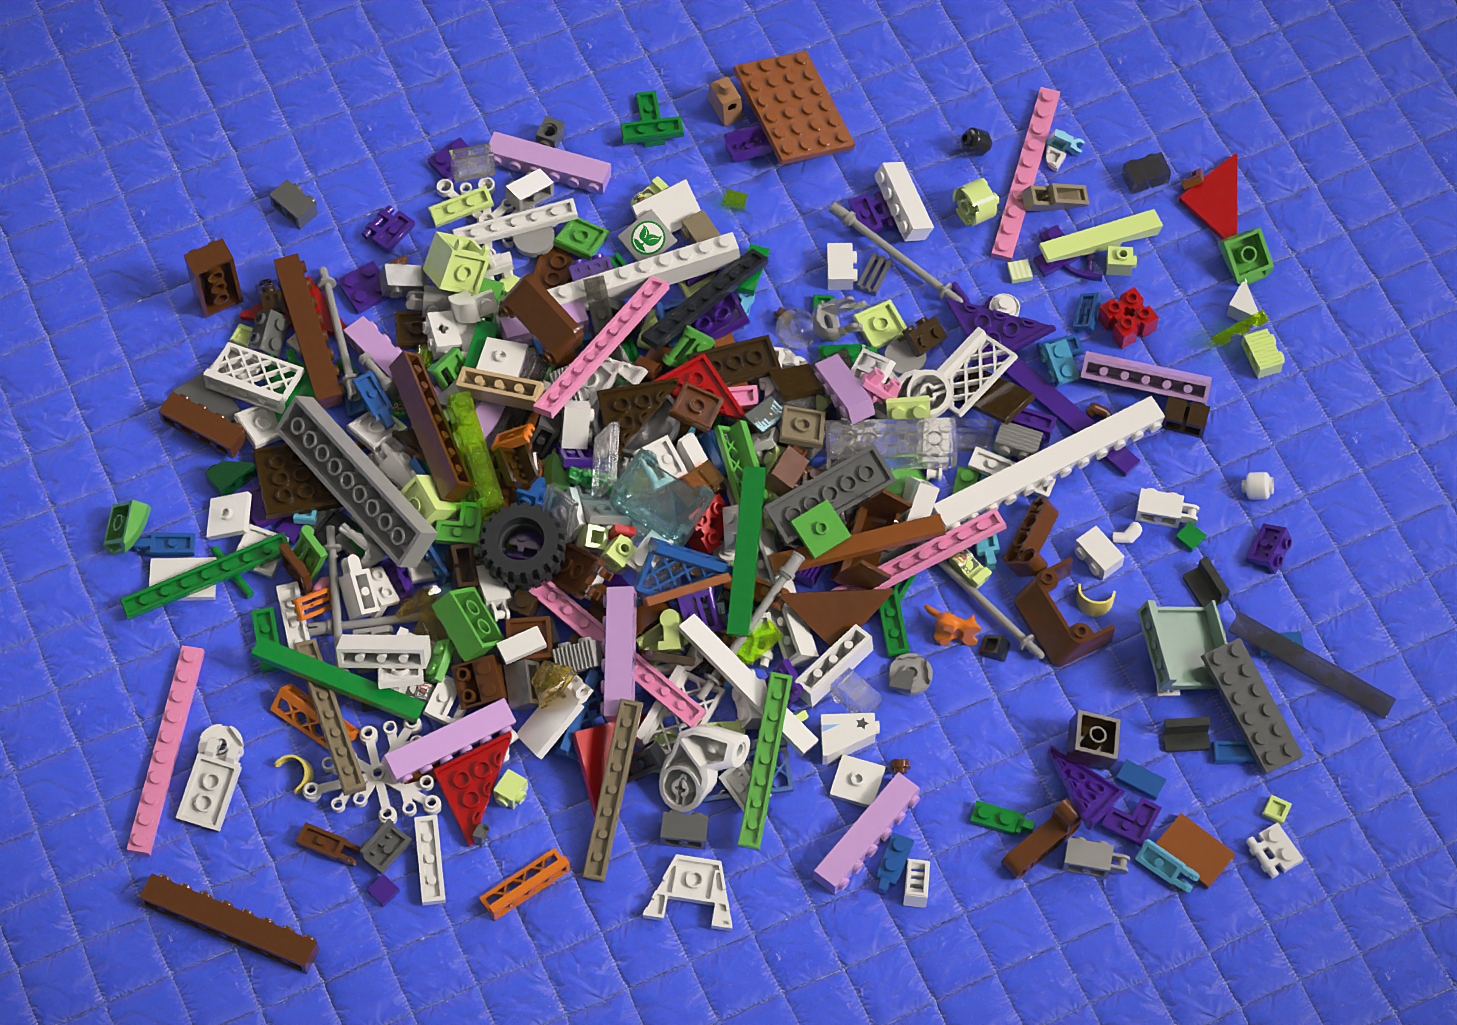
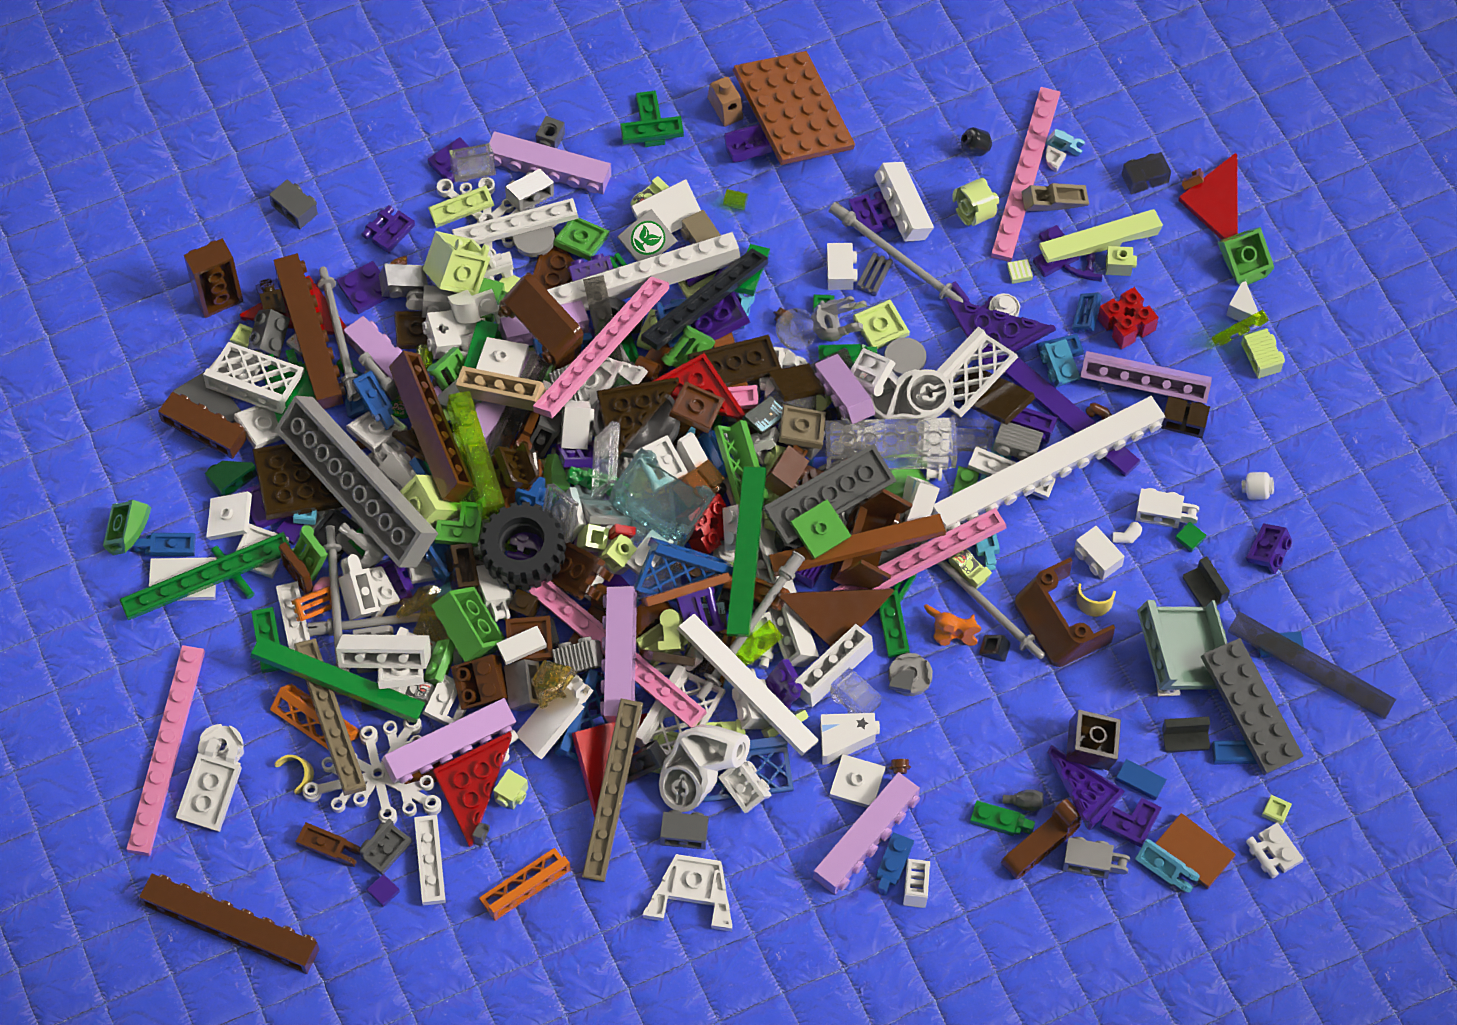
orange tile [491,423,535,452] -> none
bright green tile [737,672,793,851] -> none
bright pink hips [861,367,901,404] -> none
yellowish green plate [886,396,931,421] -> none
dark brown bracket [897,316,948,357] -> none
reddish brown beam [1003,496,1059,577] -> none
none -> dark grey piece [1003,789,1044,811]

